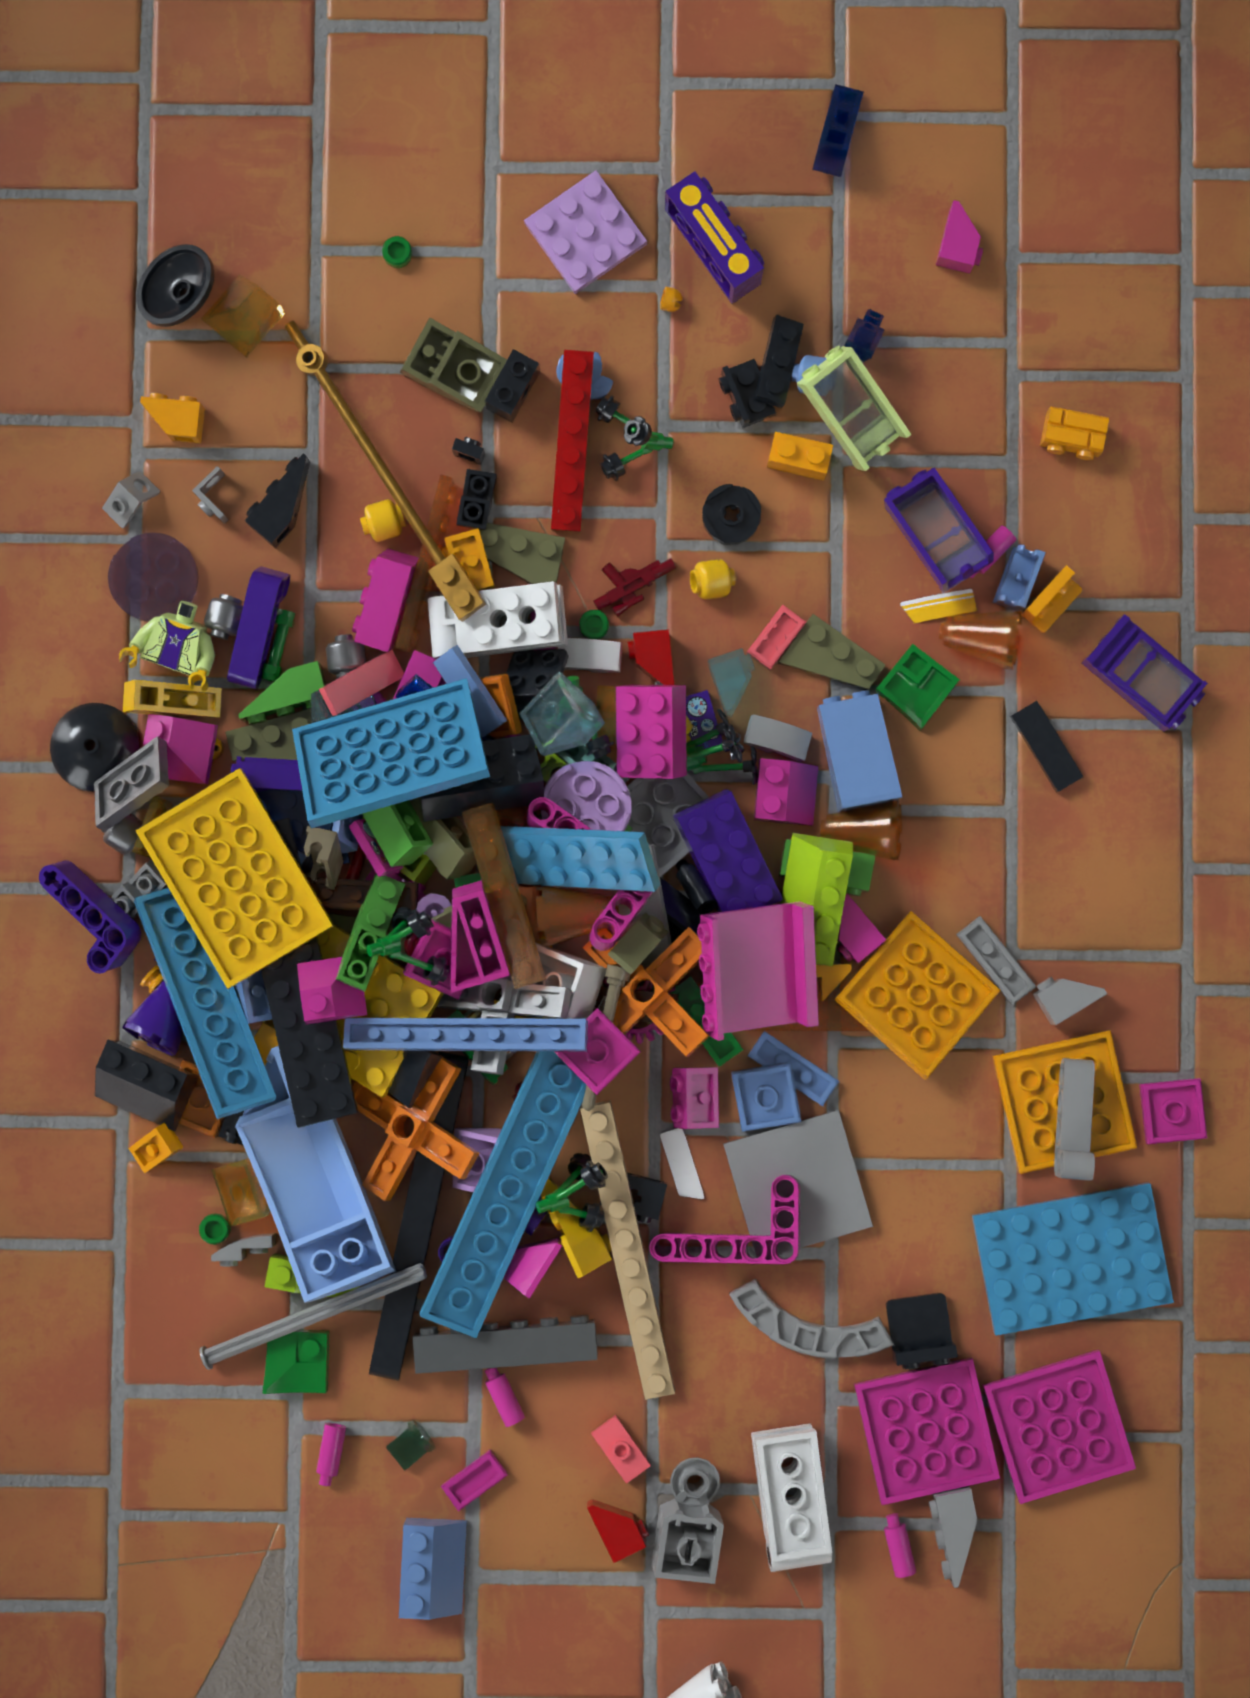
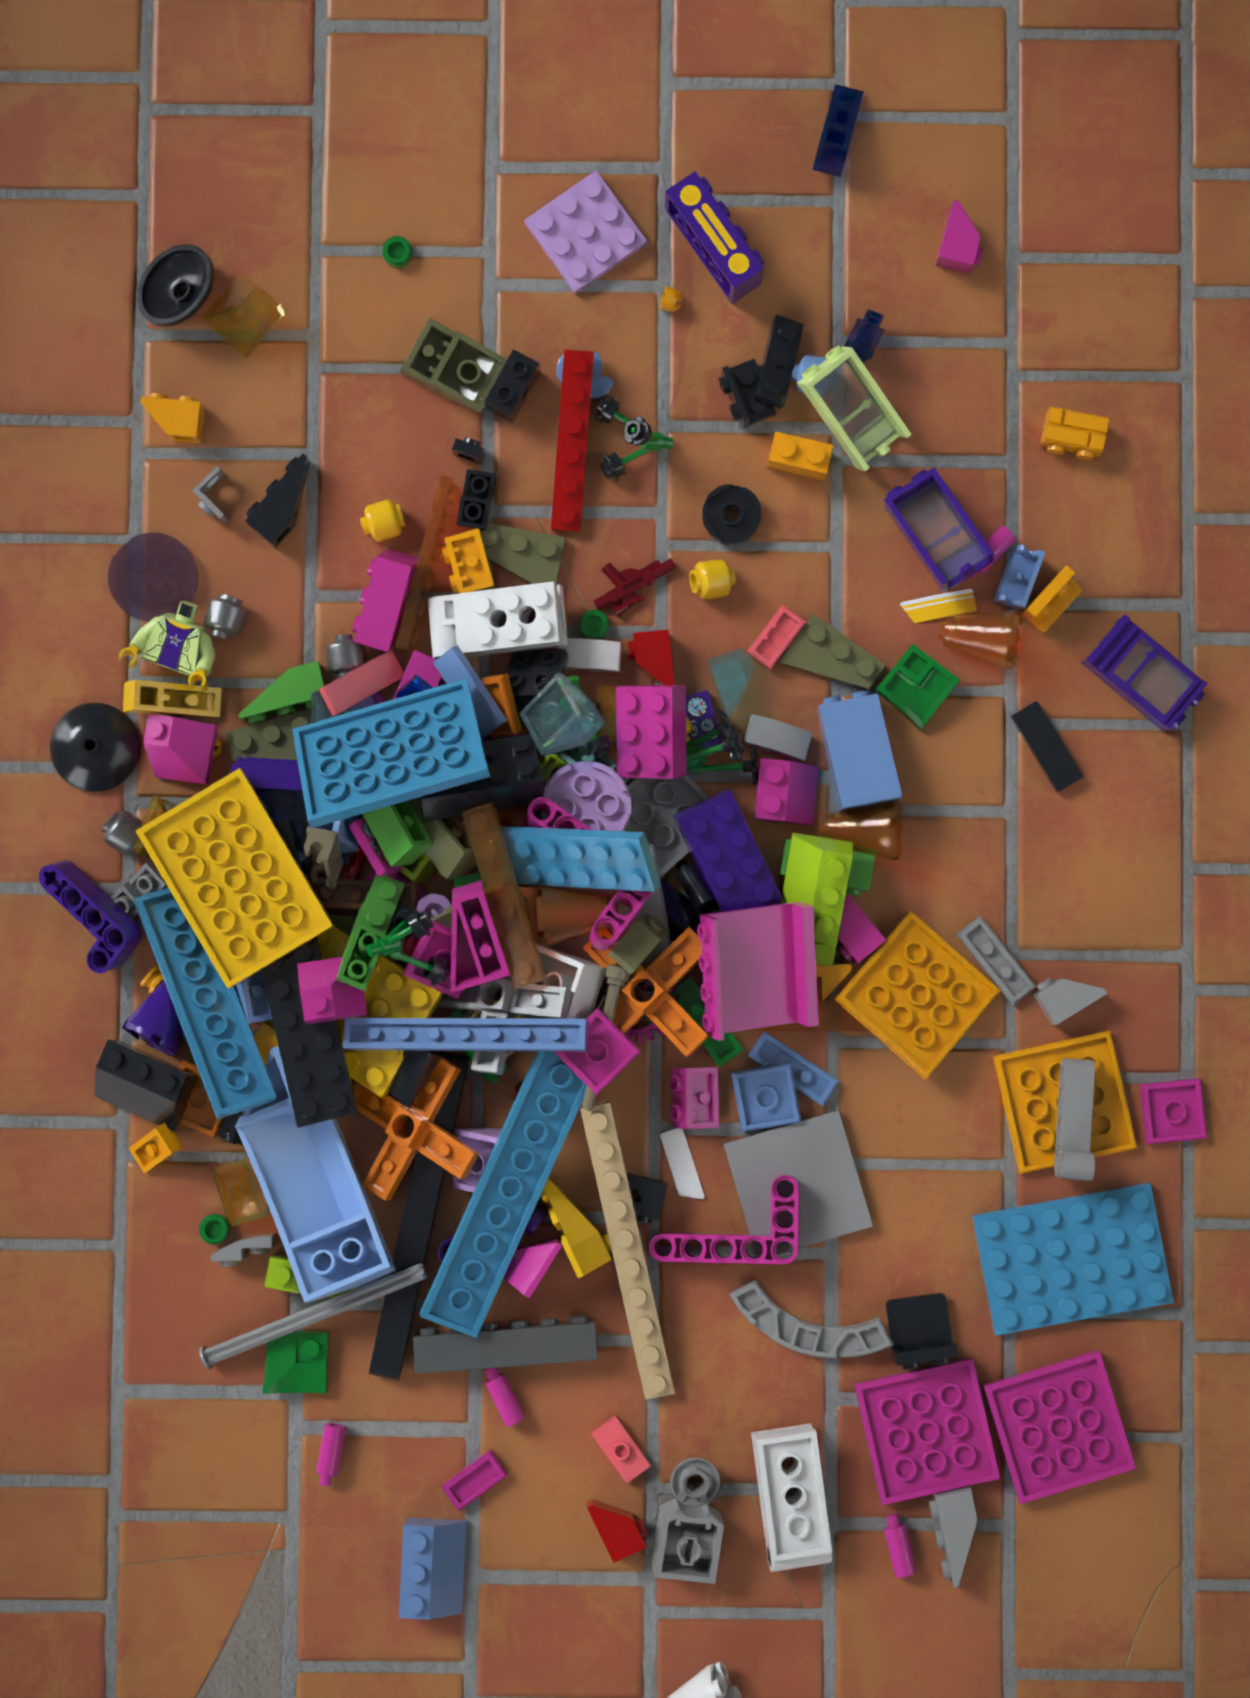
flat silver plate [94,736,169,832] -> none
light grey bracket [102,471,160,528] -> none
dark purple beam [227,566,291,690] -> none
green bar [261,609,296,682] -> none
pearl gold bar [285,321,486,622] -> none
clear green tile [386,1420,436,1471] -> none
plant [535,1153,608,1232] -> none

